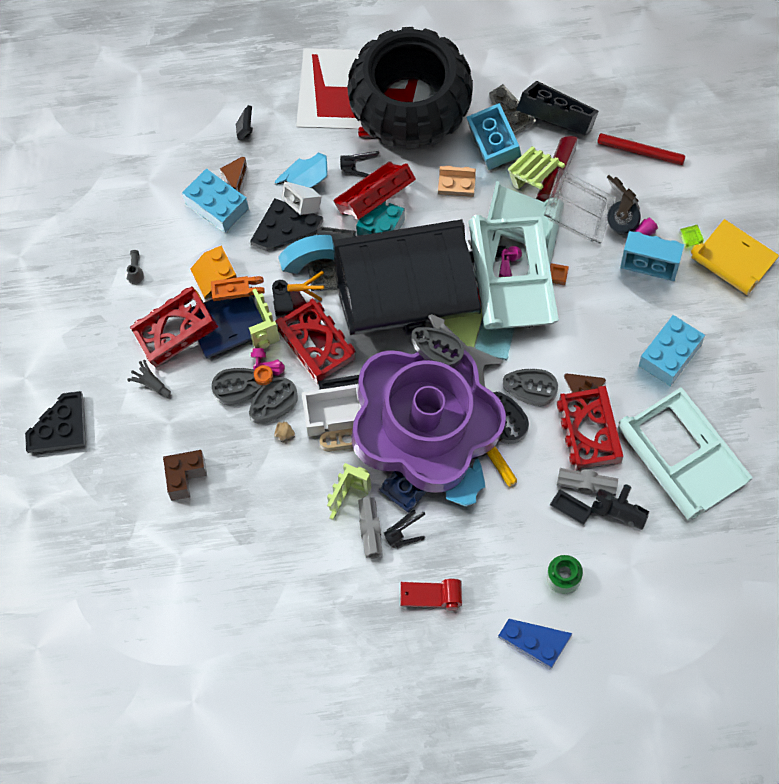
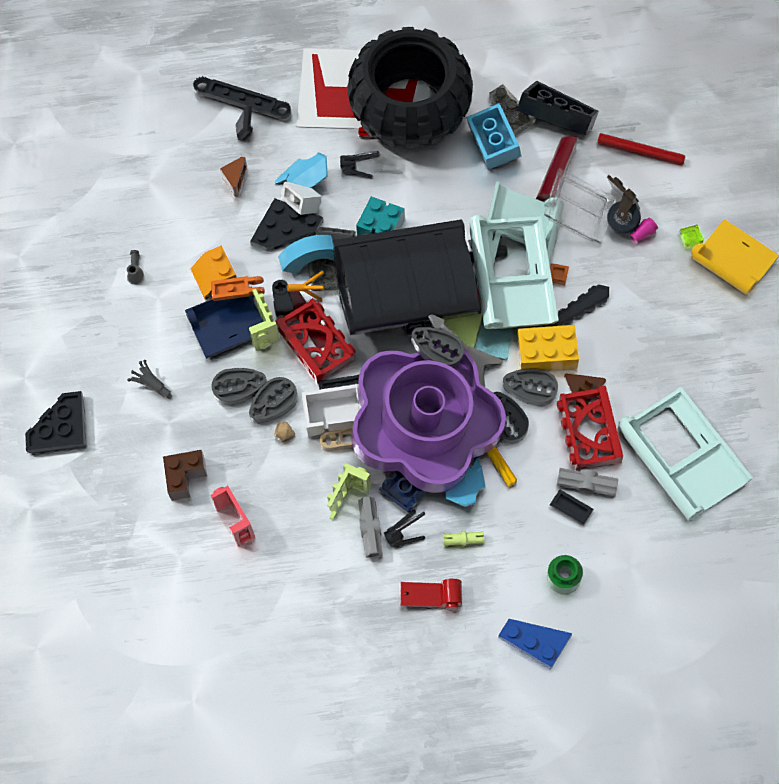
red fence [130,286,218,368] -> none
medium azure brick [182,169,249,233] -> none
dark pink piece [251,348,285,376] -> none
orange tile [254,365,273,385] -> none
red fence [333,161,416,220] -> none
light nougat bracket [438,166,476,197] -> none
dark pink piece [499,246,522,277] -> none
yellowish green plate [508,146,565,189] -> none
black piece [591,484,650,530] -> none
medium azure brick [620,231,684,281] -> none
medium azure brick [639,315,705,387] -> none
none -> black plate [193,76,291,120]
none -> coral panel [210,485,255,547]
none -> yellowish green pin [444,531,484,547]
none -> yellow brick [517,325,579,371]
none -> black sword [543,284,609,327]

